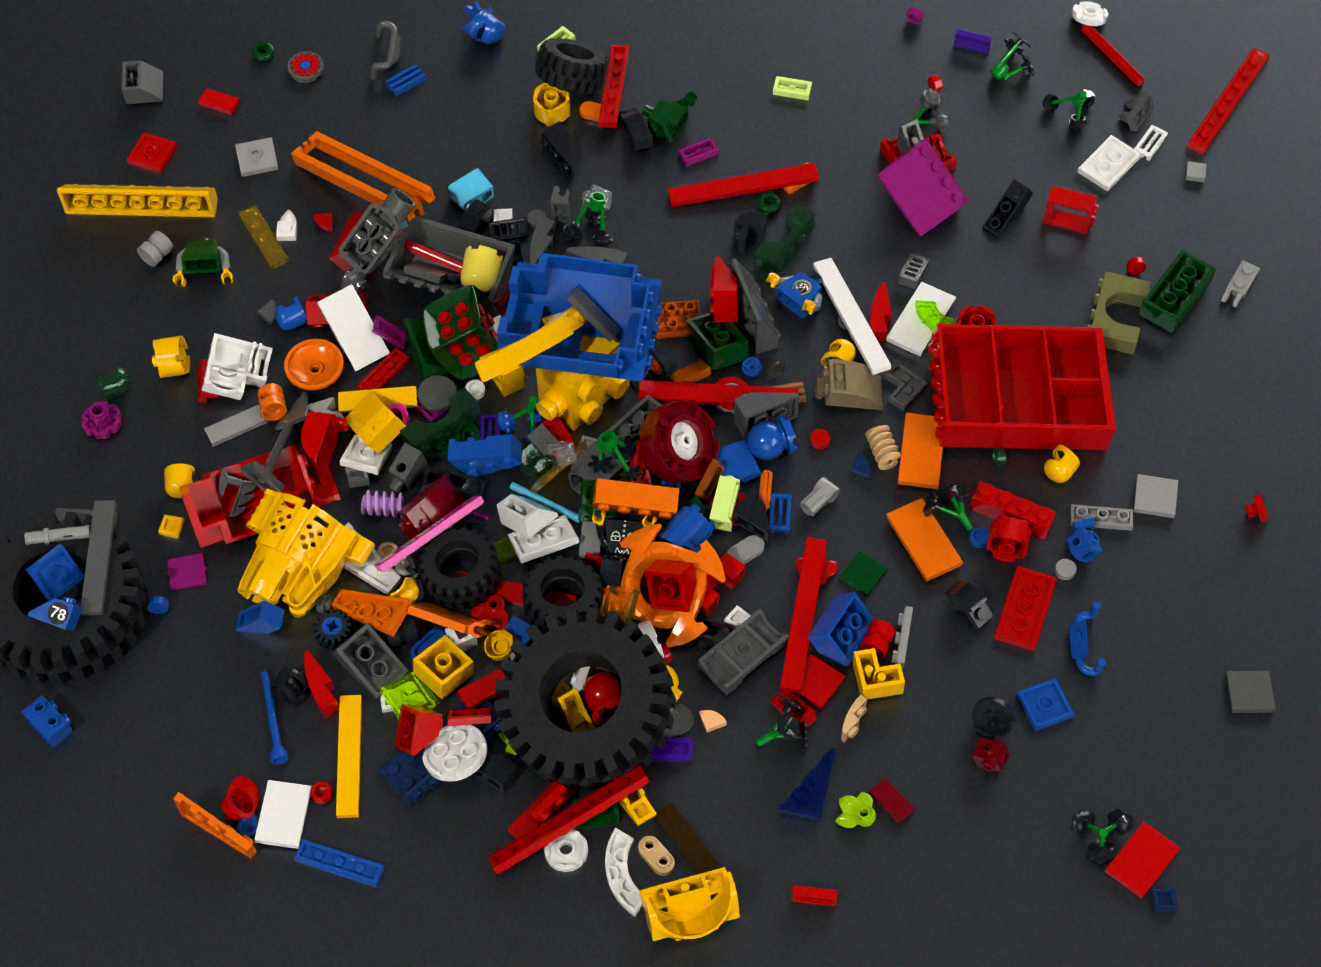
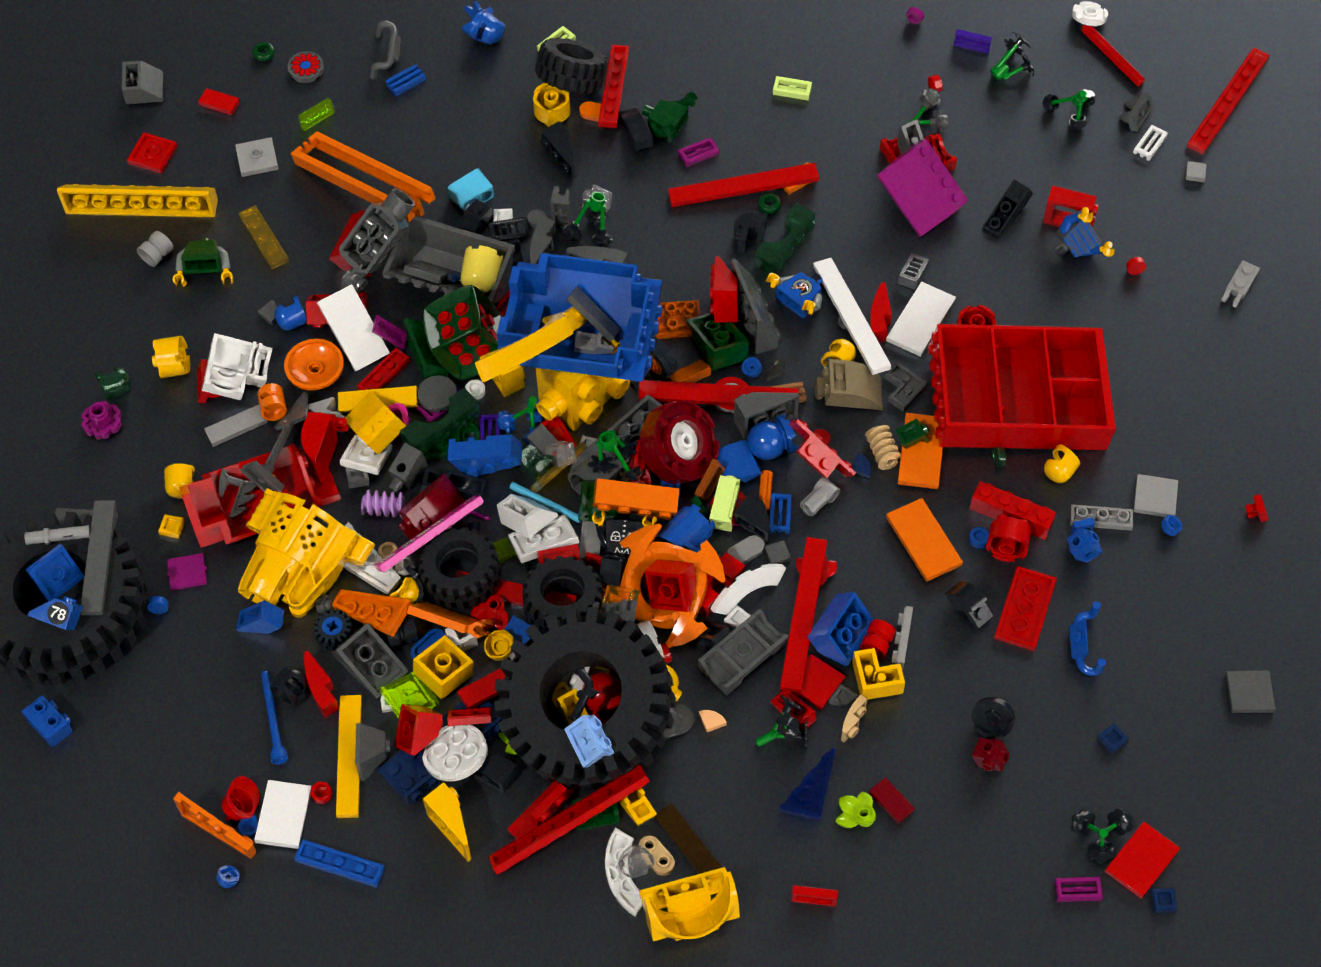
white plate [276,210,297,241] -> none
red tile [313,213,333,232] -> none
red axle [405,240,463,273] -> none
white tile [544,829,588,872] -> none
dark purple tile [650,738,693,762] -> none
dark green piece [839,551,888,596] -> none
clear neon green tile [915,300,955,332] -> none
black plant [923,481,974,531] -> none
blue tile [1016,678,1074,731] -> none
light grey tile [1055,559,1077,580] -> none
white tile [1078,135,1141,192] -> none
olive arch [1087,271,1151,355] -> none
dark green brick [1139,250,1216,333] -> none
none -> blue tile [216,865,240,888]
none -> clear neon green tile [298,98,334,131]
none -> dark grey slope [355,723,391,781]
none -> yellow slope [423,782,472,862]
none -> red plate [536,544,581,564]
none -> light blue bracket [564,715,614,767]
none -> black piece [568,667,601,721]
none -> light grey slope [573,331,614,354]
none -> dark grey hinge [592,599,637,623]
none -> clear hair [618,845,655,878]
none -> white tile [710,564,786,615]
none -> dark grey tile [764,540,791,564]
none -> bracket [789,419,856,478]
none -> dark grey tile [829,684,858,706]
none -> dark green bracket [896,419,930,449]
none -> torso [1053,207,1115,257]
none -> magenta tile [1054,877,1103,902]
none -> dark blue tile [1097,723,1129,754]
none -> blue tile [1161,515,1182,536]

